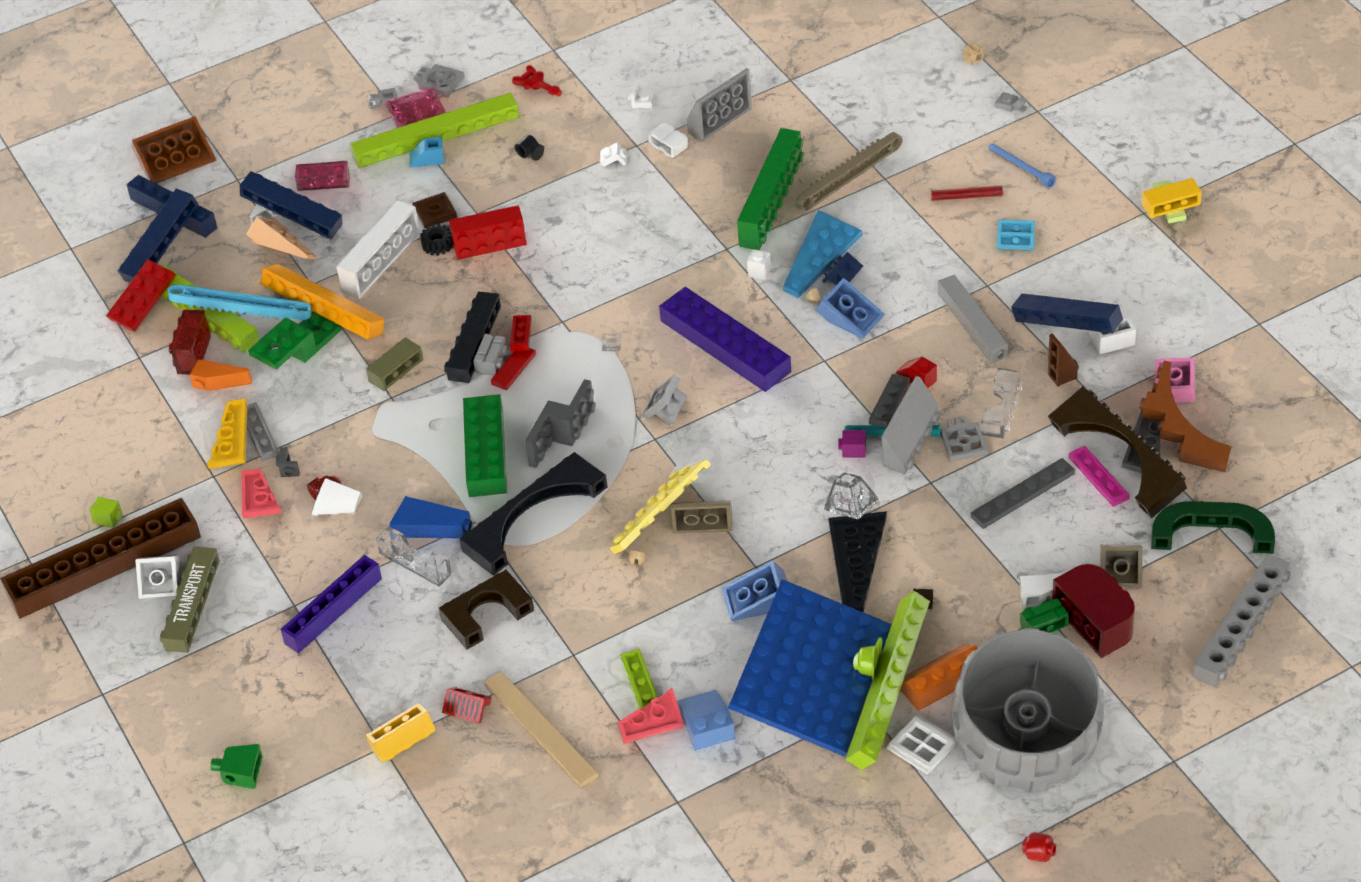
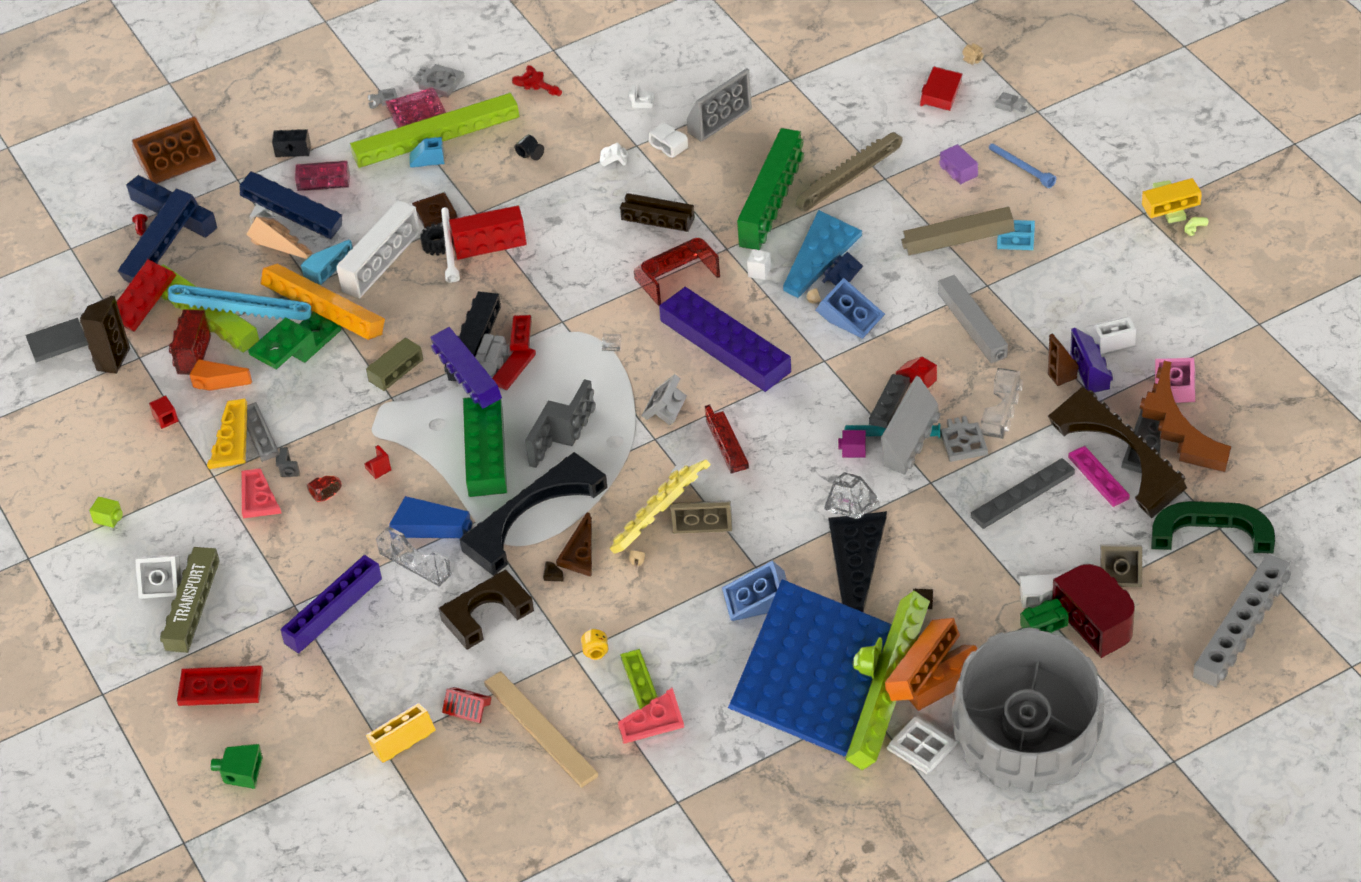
reddish brown brick [0,498,201,619] -> none
white slope [312,478,363,516] -> none
medium blue slope [677,690,735,751] -> none
red axle [931,185,1003,201] -> none
dark blue brick [1011,293,1123,334] -> none
red head [1022,832,1057,863] -> none
none -> dark grey tile [25,318,88,362]
none -> dark brown slope [80,296,130,374]
none -> red piece [132,214,148,236]
none -> red brick [149,395,178,429]
none -> red plate [177,666,263,706]
none -> black brick [272,129,311,157]
none -> medium azure slope [301,240,353,285]
none -> red panel [364,445,391,479]
none -> dark purple brick [430,326,502,409]
none -> white piece [441,207,460,283]
none -> dark brown tile [543,561,564,582]
none -> reddish brown wing [556,512,592,577]
none -> yellow head [581,629,609,660]
none -> dark brown brick [620,193,695,232]
none -> clear red windscreen [634,238,720,306]
none -> clear red fence [705,404,749,474]
none -> orange brick [885,618,960,701]
none -> dark tan brick [901,206,1015,256]
none -> red container [920,66,963,111]
none -> medium lavender brick [939,144,978,185]
none -> dark purple slope [1070,328,1113,393]
none -> yellowish green arm [1184,217,1208,236]

